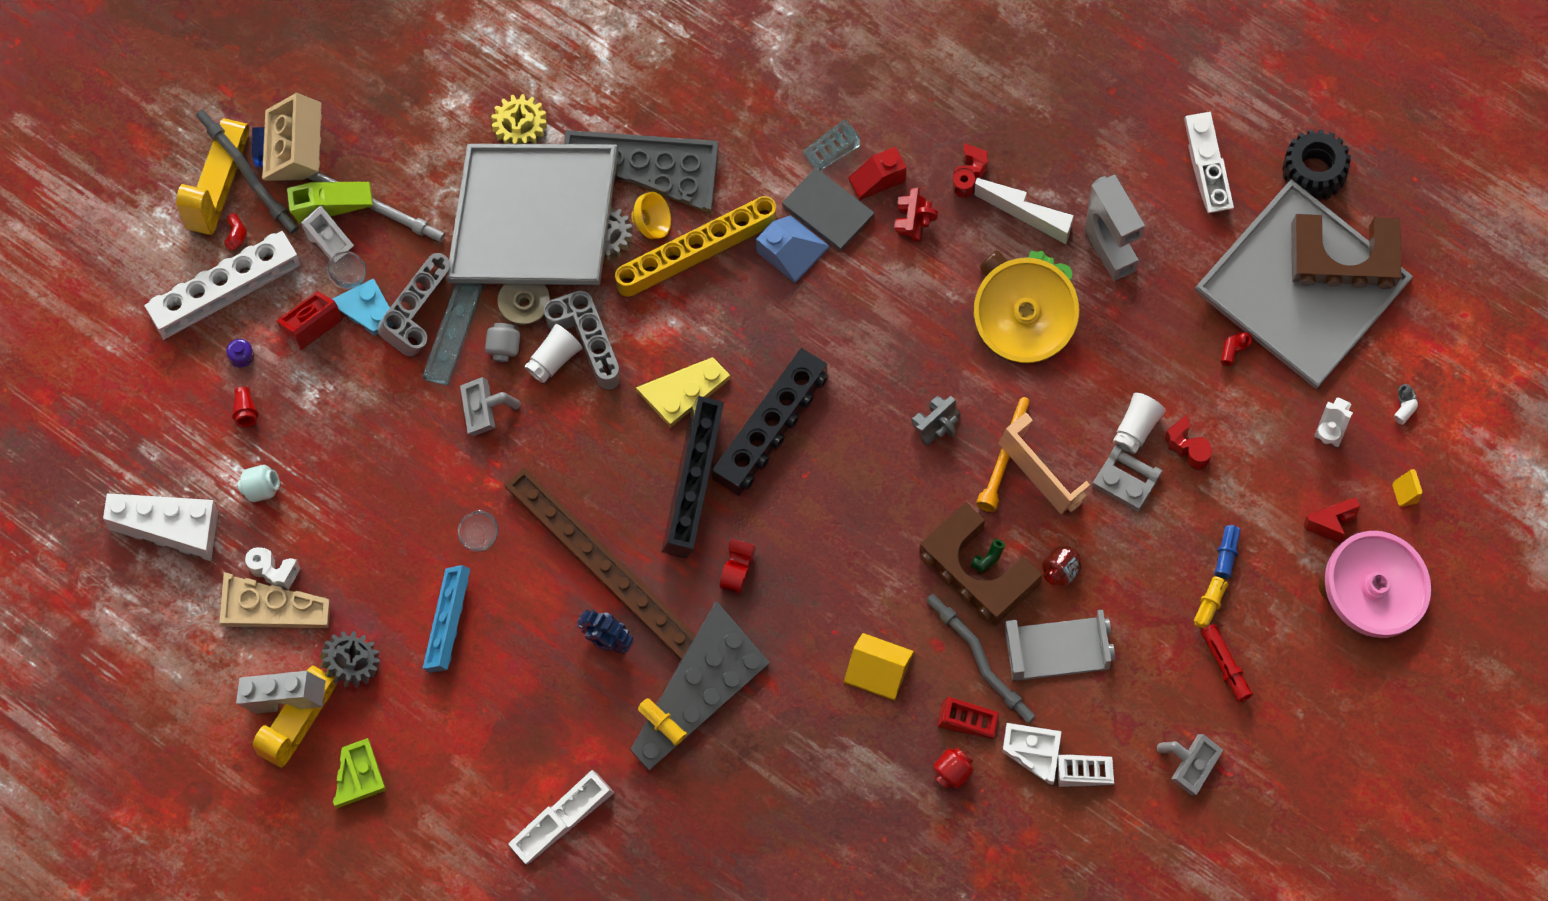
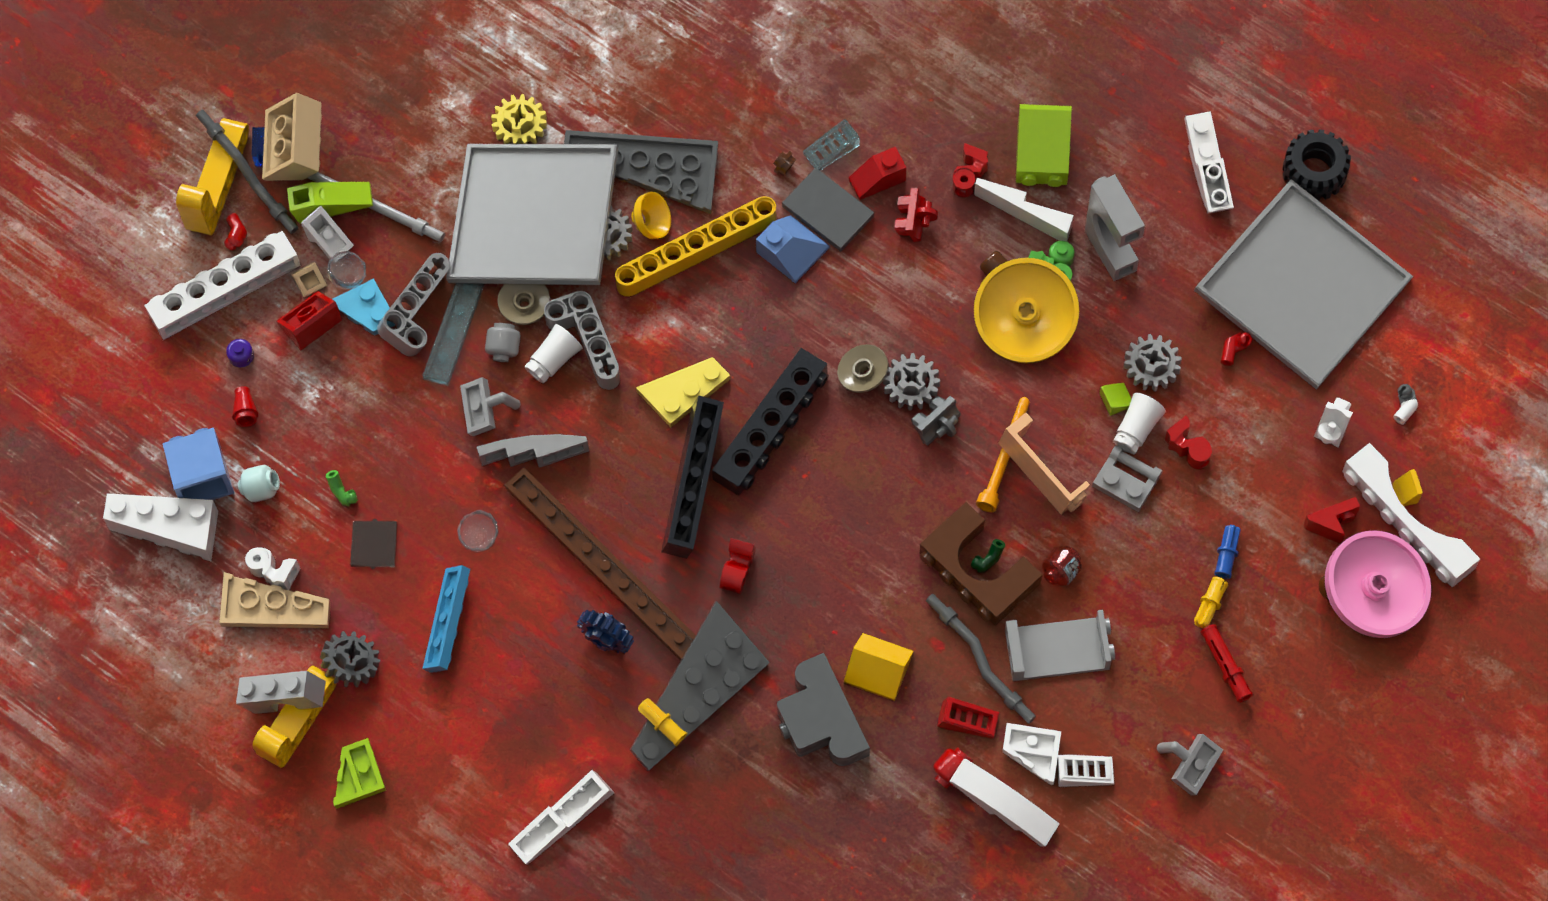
reddish brown arch [1291,214,1401,289] -> none
none -> medium blue slope [163,428,234,500]
none -> tan slope [291,262,327,298]
none -> bright green arm [326,470,358,506]
none -> clear smoke piece [350,519,397,569]
none -> light grey slope [477,434,589,468]
none -> reddish brown plate [773,151,796,175]
none -> dark grey brick [777,653,870,766]
none -> dark tan dish [837,344,889,393]
none -> light grey gear [883,353,940,410]
none -> white slope [949,759,1059,846]
none -> lime slope [1016,104,1072,187]
none -> bright green piece [1048,240,1075,267]
none -> lime slope [1099,383,1131,416]
none -> light grey gear [1124,334,1182,391]
none -> white arch [1342,443,1480,587]

